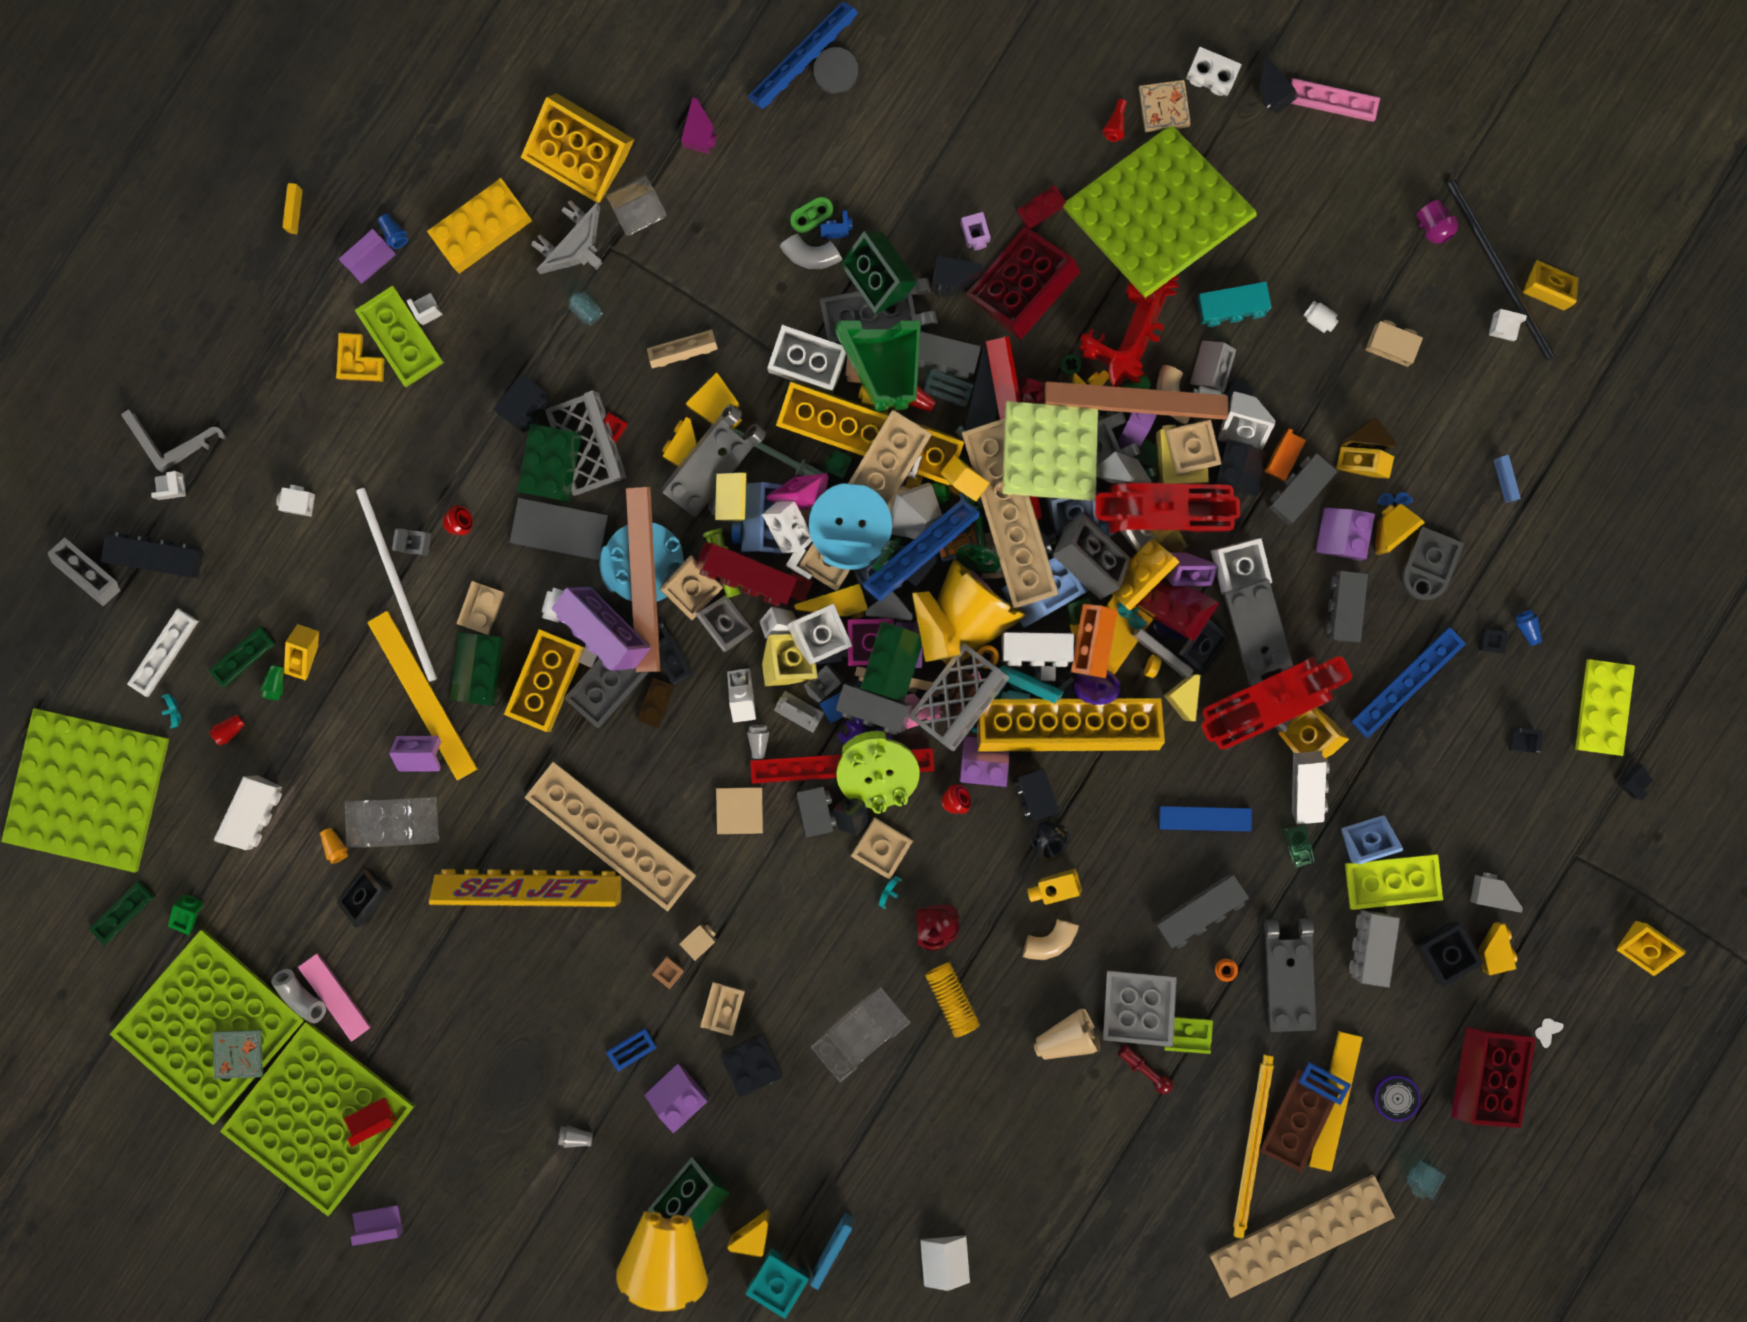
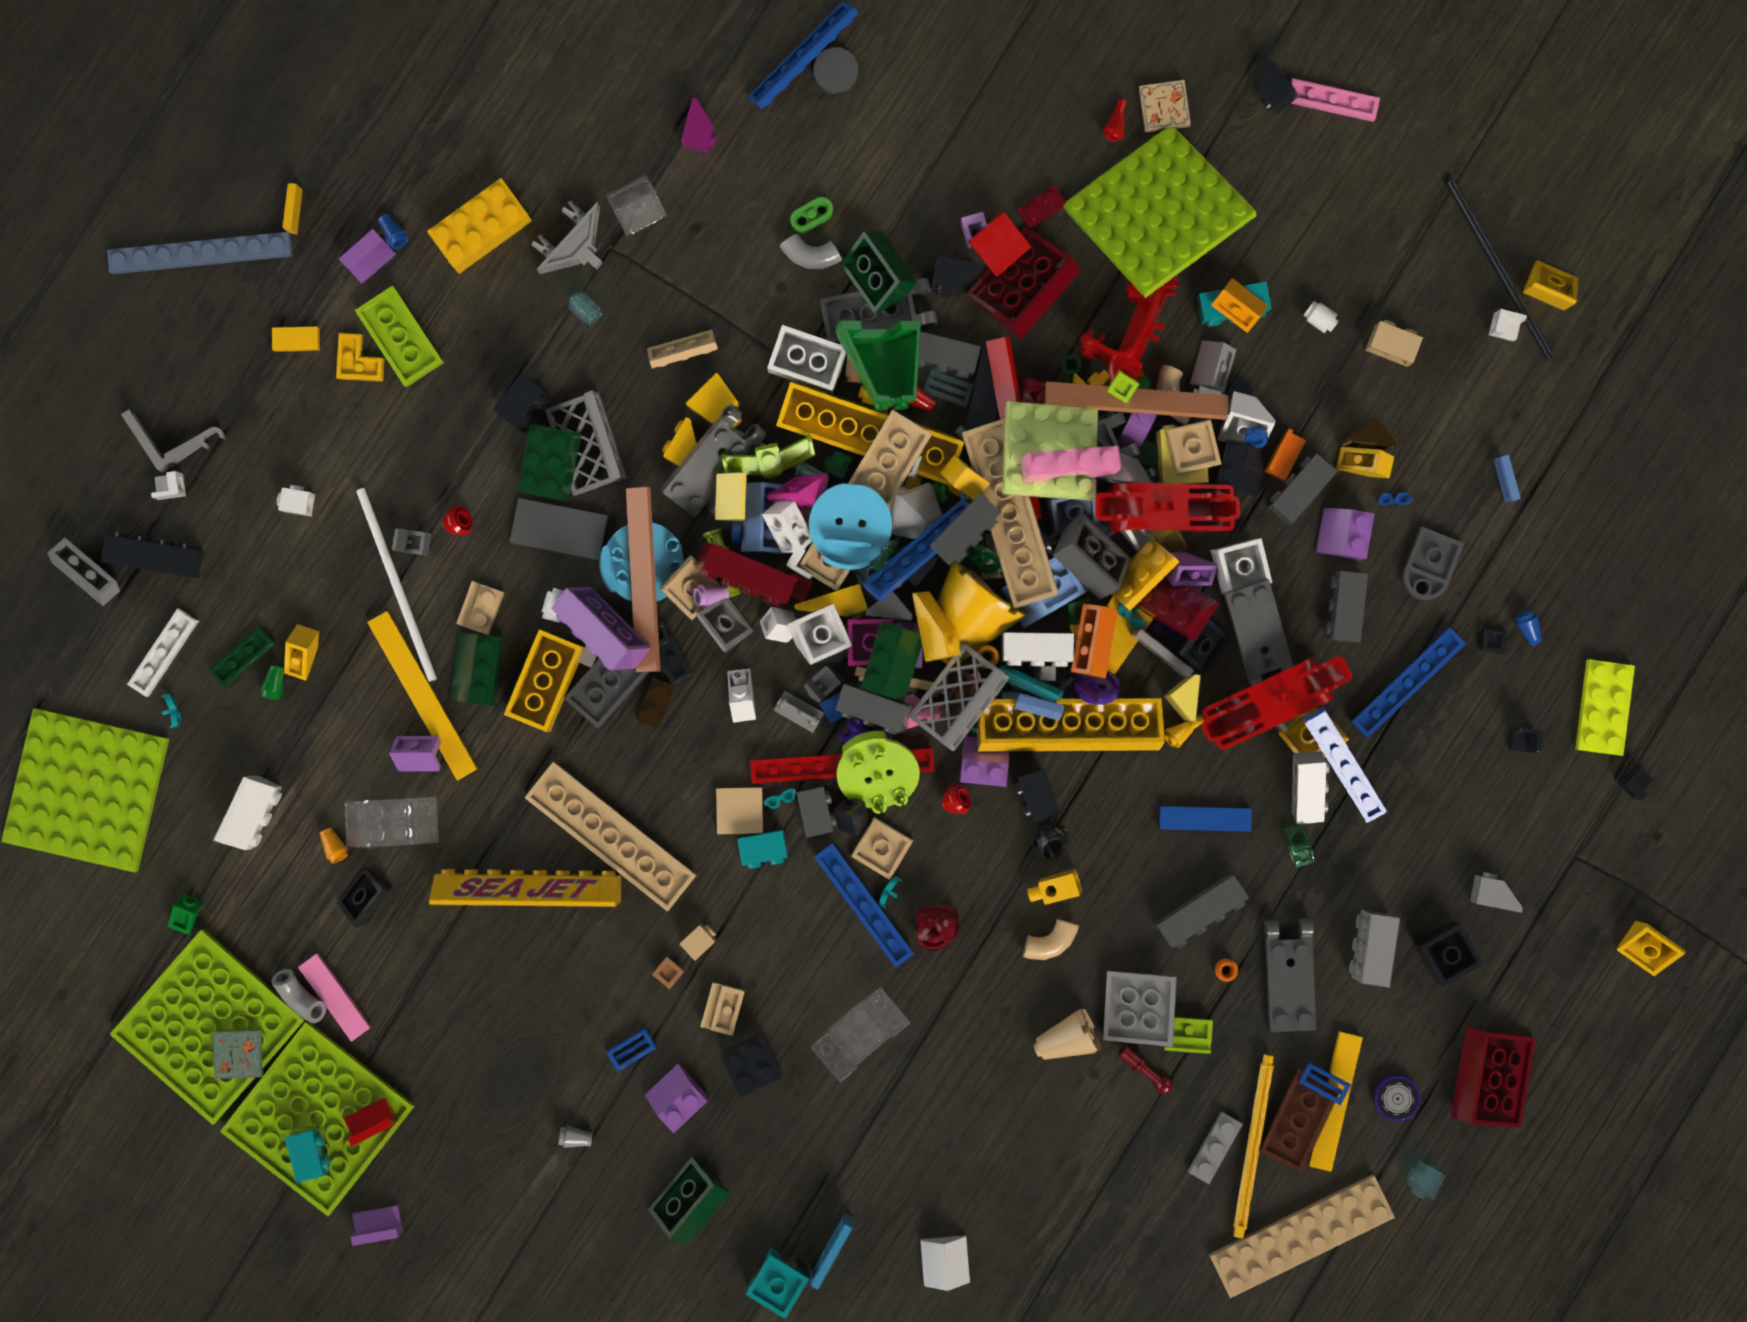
dark green tile [88,880,156,946] -> none
red cone [209,714,245,746] -> none
white panel [407,293,443,325] -> none
yellow slope [521,93,635,203] -> none
red tile [603,412,628,443] -> none
yellow cone [616,1211,708,1311] -> none
yellow slope [727,1209,770,1257] -> none
light grey cone [747,724,770,759] -> none
light yellow slope [762,634,818,686] -> none
blue bracket [821,210,853,239] -> none
yellow piece [925,963,980,1037] -> none
yellow tile [1144,654,1162,678] -> none
white brick [1186,47,1242,96] -> none
light blue slope [1341,815,1403,864] -> none
neon yellow plate [1345,854,1443,910] -> none
yellow slope [1375,504,1425,555] -> none
magenta piece [1416,200,1458,244] -> none
yellow slope [1477,922,1517,975] -> none
white sticker [1535,1019,1564,1048] -> none
none -> sand blue plate [107,232,293,274]
none -> yellow tile [272,327,320,352]
none -> teal brick [285,1126,331,1183]
none -> lavender cone [693,585,729,607]
none -> lime plate [721,435,815,479]
none -> teal brick [737,830,788,869]
none -> teal piece [764,789,796,809]
none -> blue plate [814,843,914,967]
none -> dark grey brick [930,493,1001,565]
none -> red tile [967,211,1031,277]
none -> medium blue tile [1015,694,1064,721]
none -> bright pink arch [1021,446,1121,483]
none -> lime plate [1107,370,1139,403]
none -> yellow cone [1164,715,1204,748]
none -> light grey plate [1188,1111,1243,1184]
none -> light orange panel [1211,279,1268,333]
none -> blue tile [1244,426,1268,448]
none -> plate [1303,707,1387,823]

